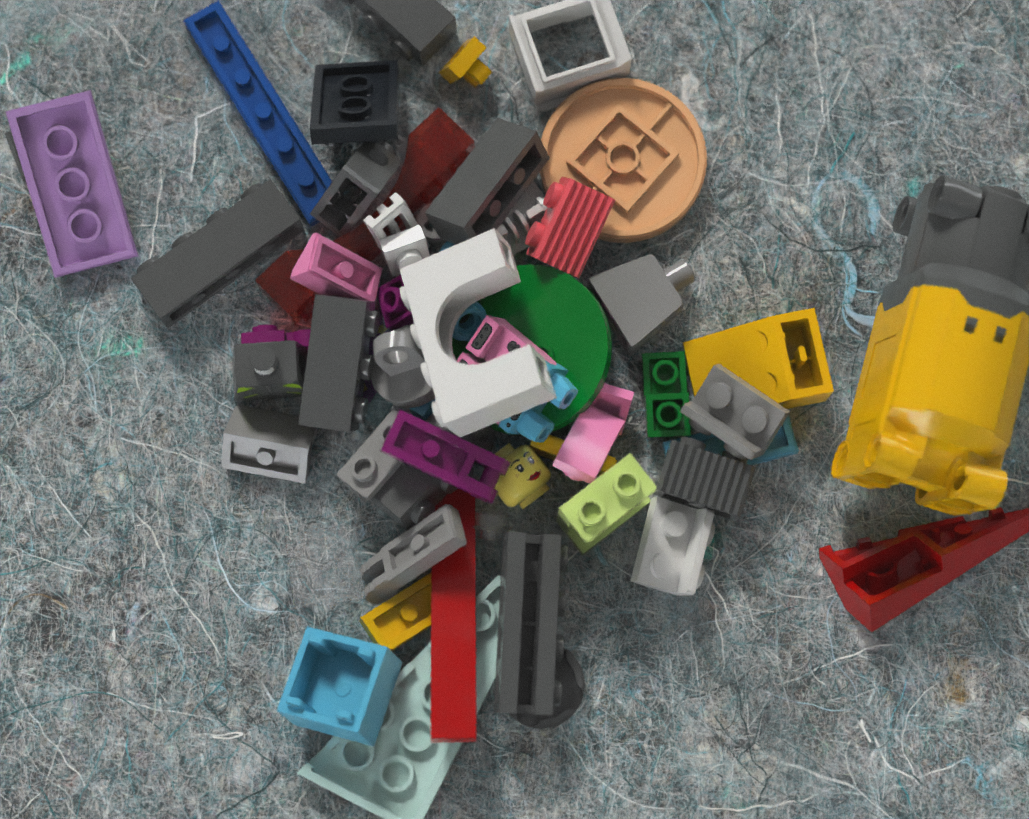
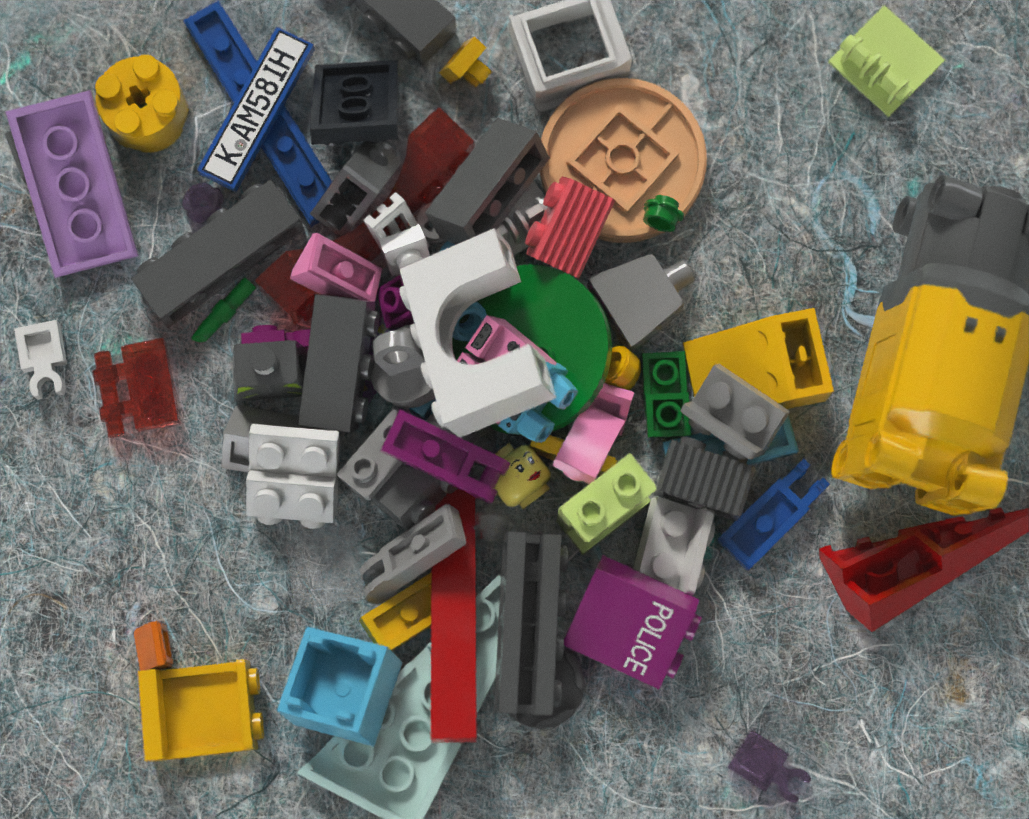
none -> white plate [14,320,67,400]
none -> clear red plate [92,338,181,438]
none -> yellow brick [95,54,188,153]
none -> orange slope [134,621,173,671]
none -> yellow panel [138,659,264,762]
none -> clear purple plate [182,183,224,223]
none -> green piece [191,277,257,343]
none -> tile [197,27,315,192]
none -> white plate [246,424,339,529]
none -> magenta brick [564,555,702,689]
none -> yellow tile [605,345,641,390]
none -> green plate [643,195,684,232]
none -> blue hinge [716,459,830,571]
none -> clear purple plate [726,730,811,803]
none -> yellowish green hinge [828,5,945,117]

